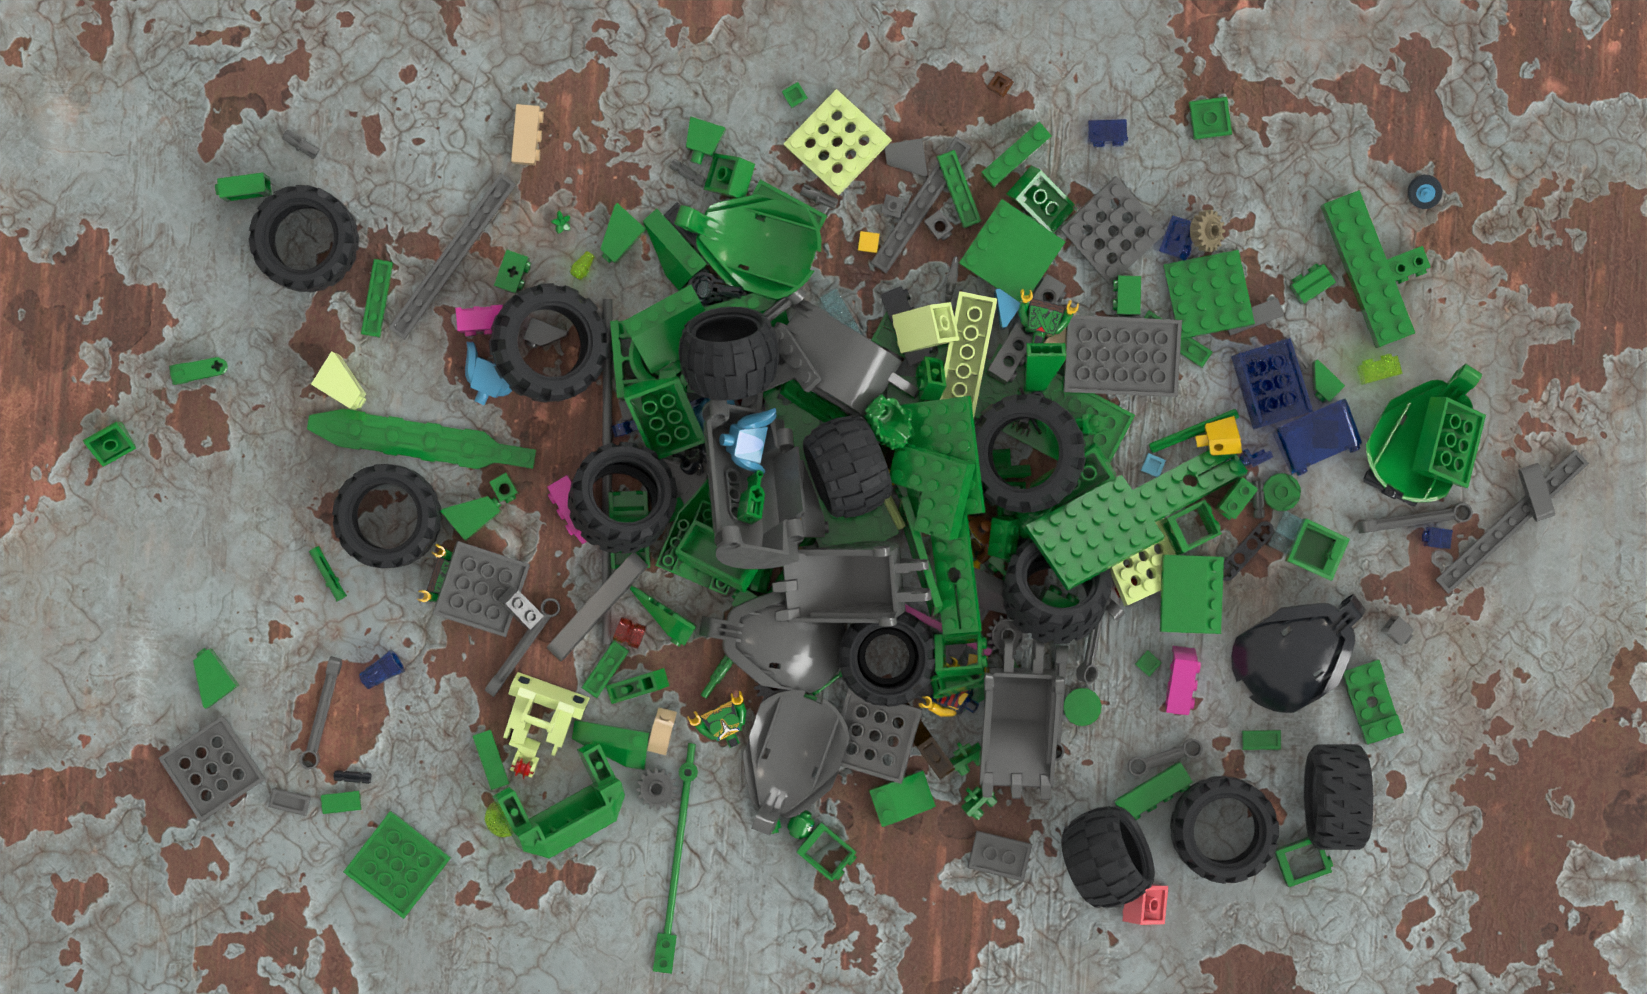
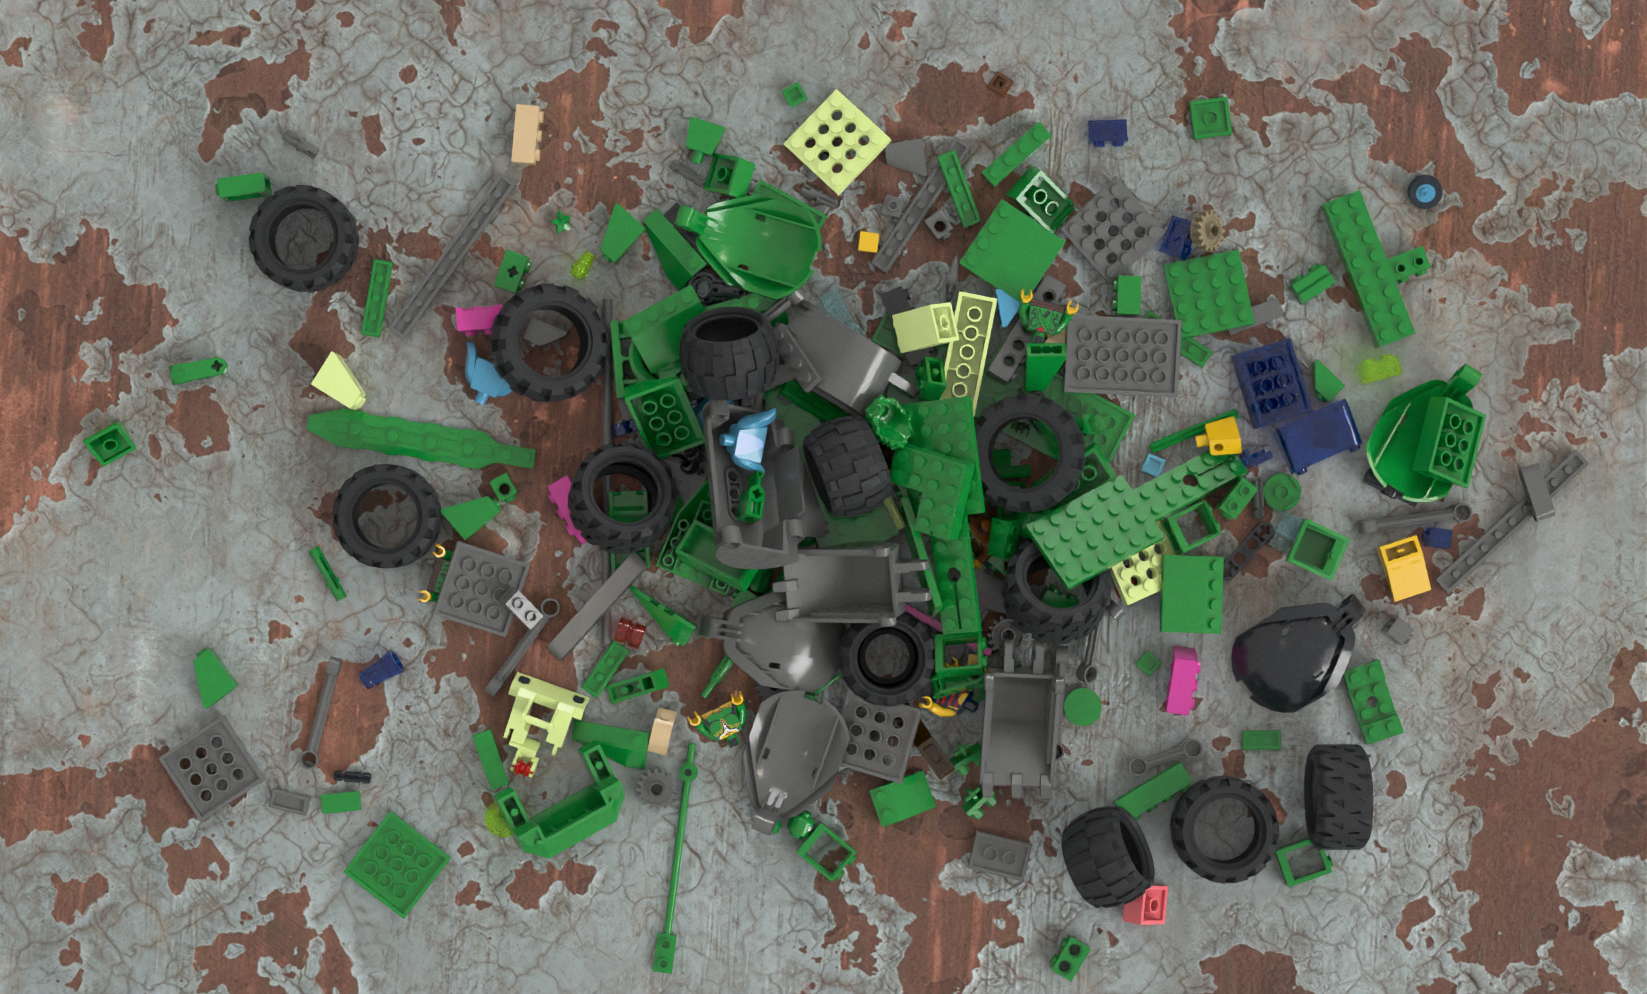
none -> green brick [1049,935,1091,982]
none -> yellow slope [1376,535,1431,602]

